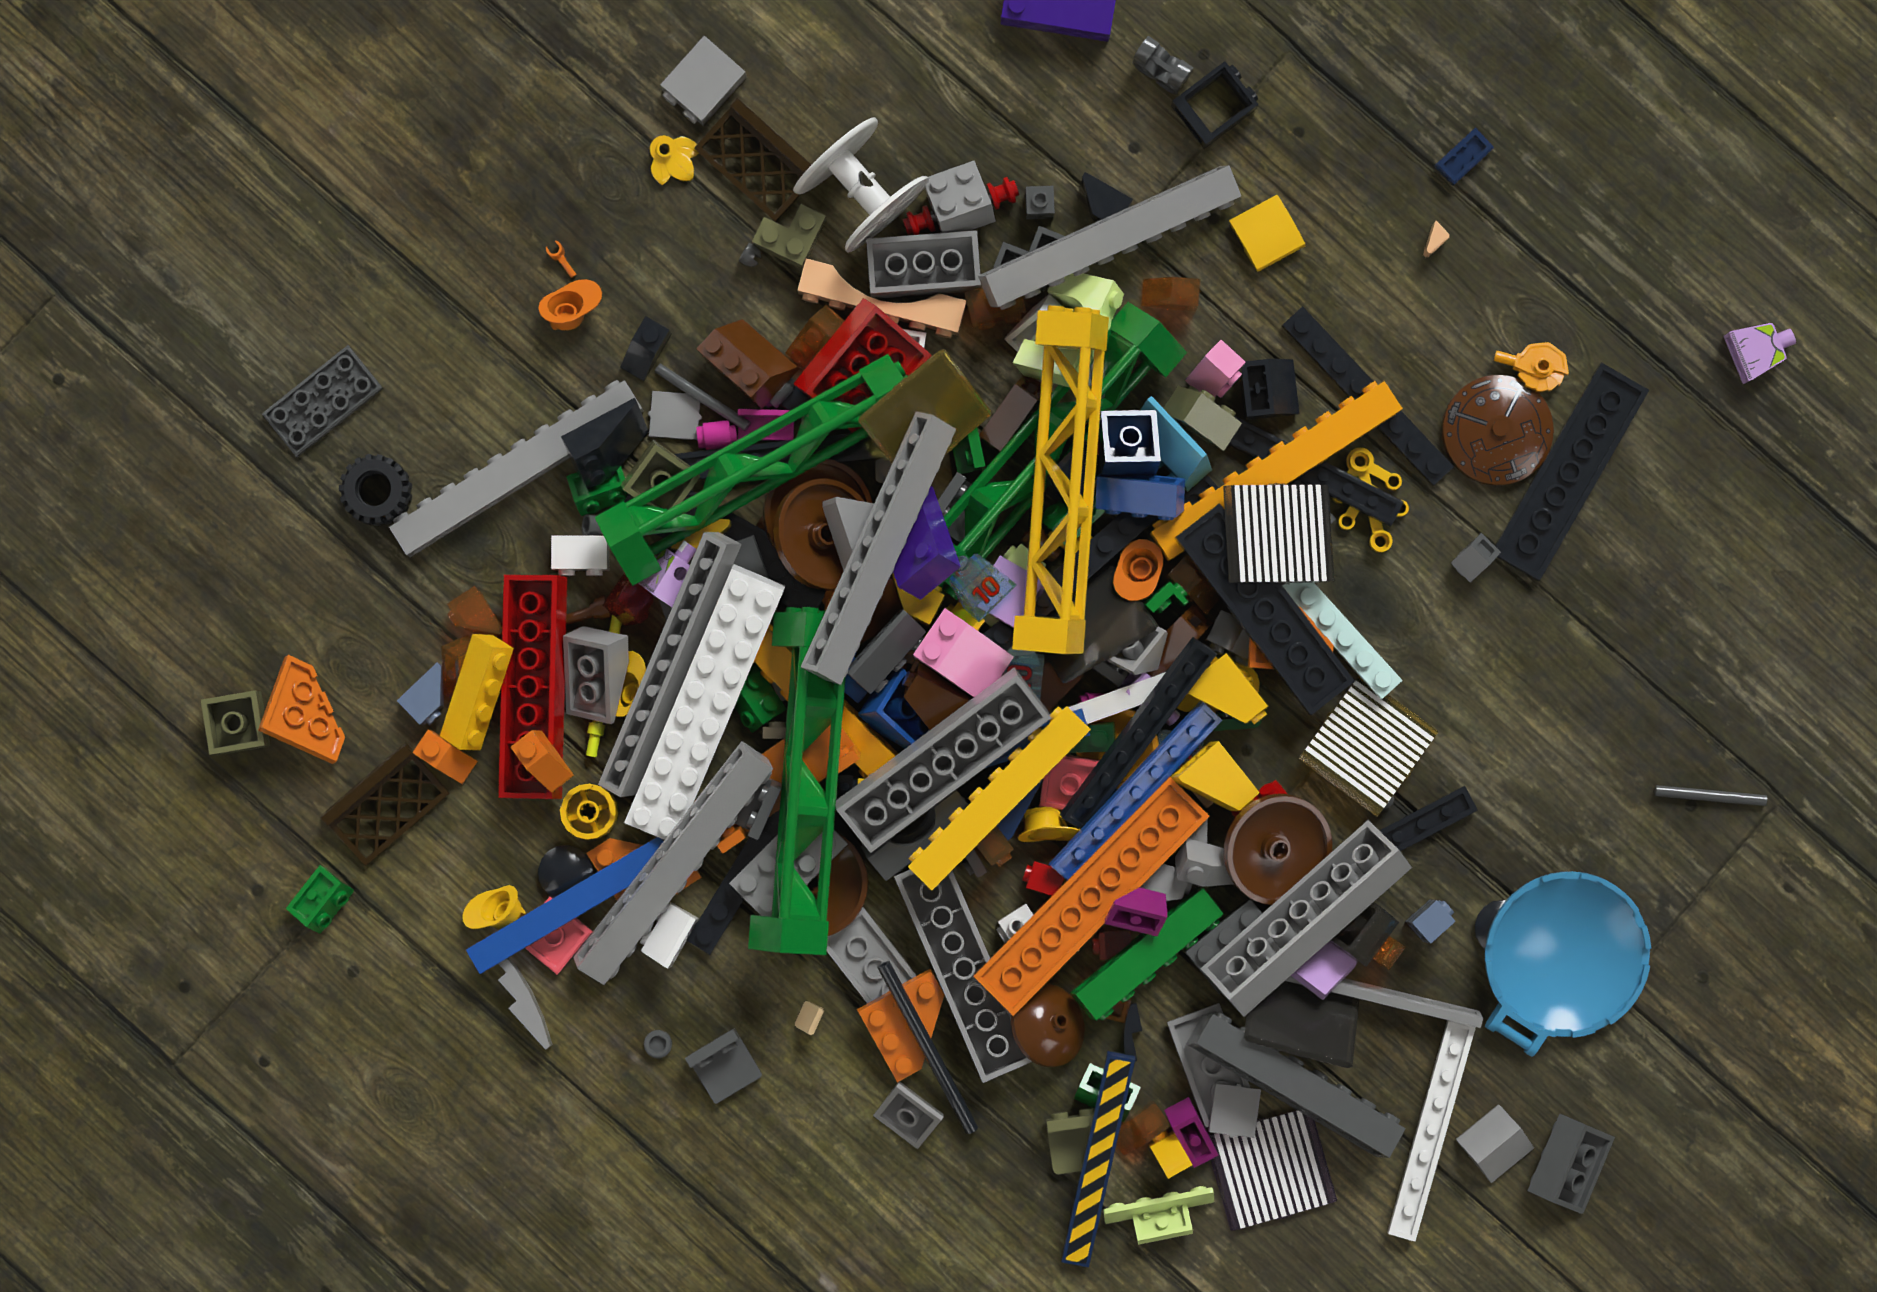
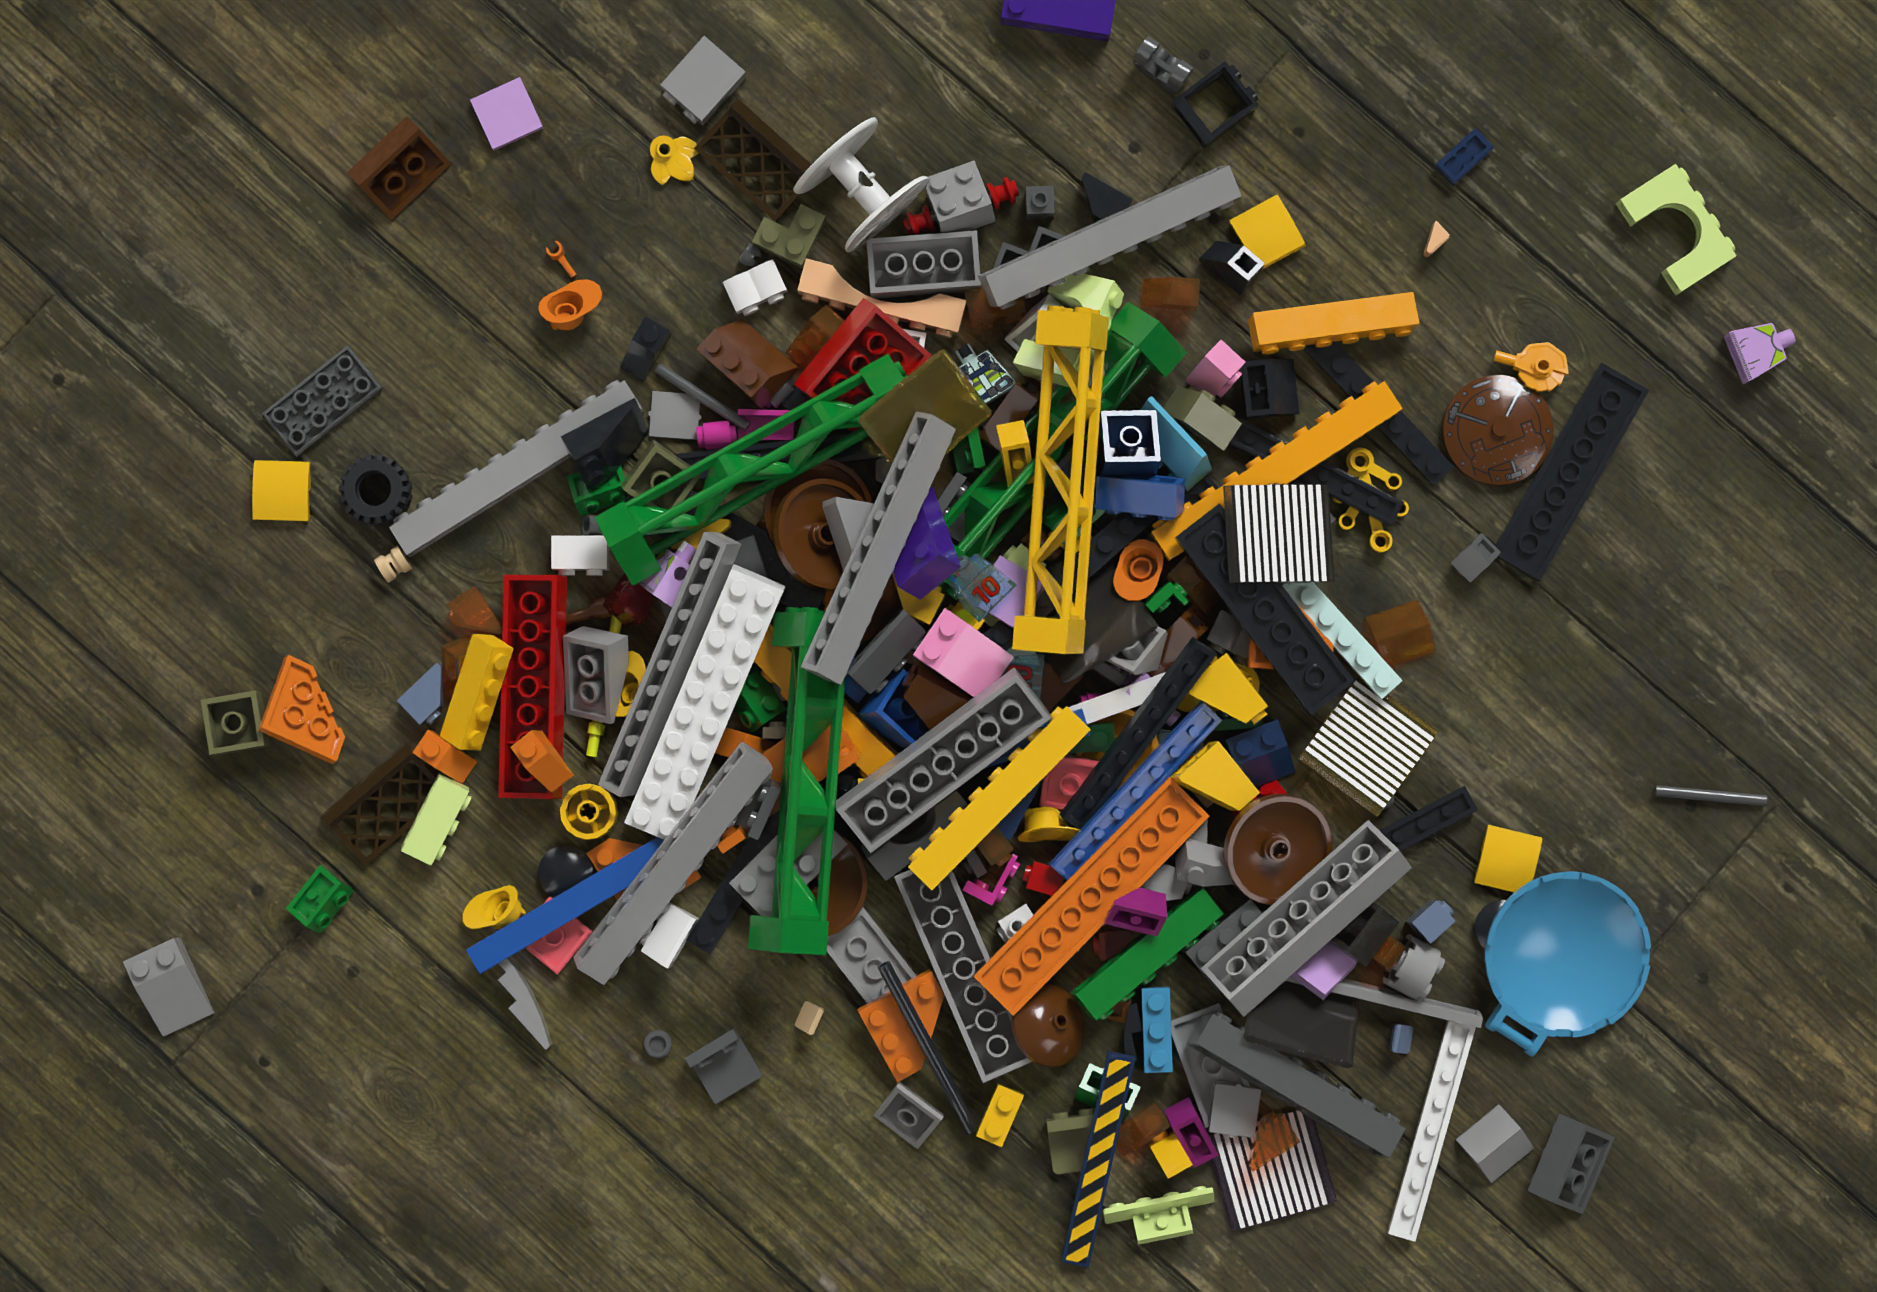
none -> light grey slope [123,937,215,1037]
none -> yellow slope [252,460,311,521]
none -> reddish brown slope [347,116,451,220]
none -> tan wheel [374,545,413,583]
none -> yellowish green brick [401,773,471,866]
none -> lavender tile [470,77,543,151]
none -> orange slope [715,727,774,757]
none -> white brick [723,259,788,316]
none -> torso [954,343,1016,413]
none -> dark pink bracket [962,854,1020,905]
none -> yellow brick [976,1083,1024,1147]
none -> yellow slope [996,420,1034,487]
none -> dark azure arch [1140,986,1173,1073]
none -> black slope [1199,241,1265,295]
none -> dark blue slope [1224,719,1296,787]
none -> light orange brick [1247,292,1420,354]
none -> clear orange slope [1248,1110,1300,1172]
none -> clear orange slope [1364,600,1435,667]
none -> light grey brick [1383,934,1445,999]
none -> sand blue slope [1388,1023,1414,1054]
none -> yellow slope [1474,825,1542,892]
none -> yellowish green arch [1616,164,1736,295]

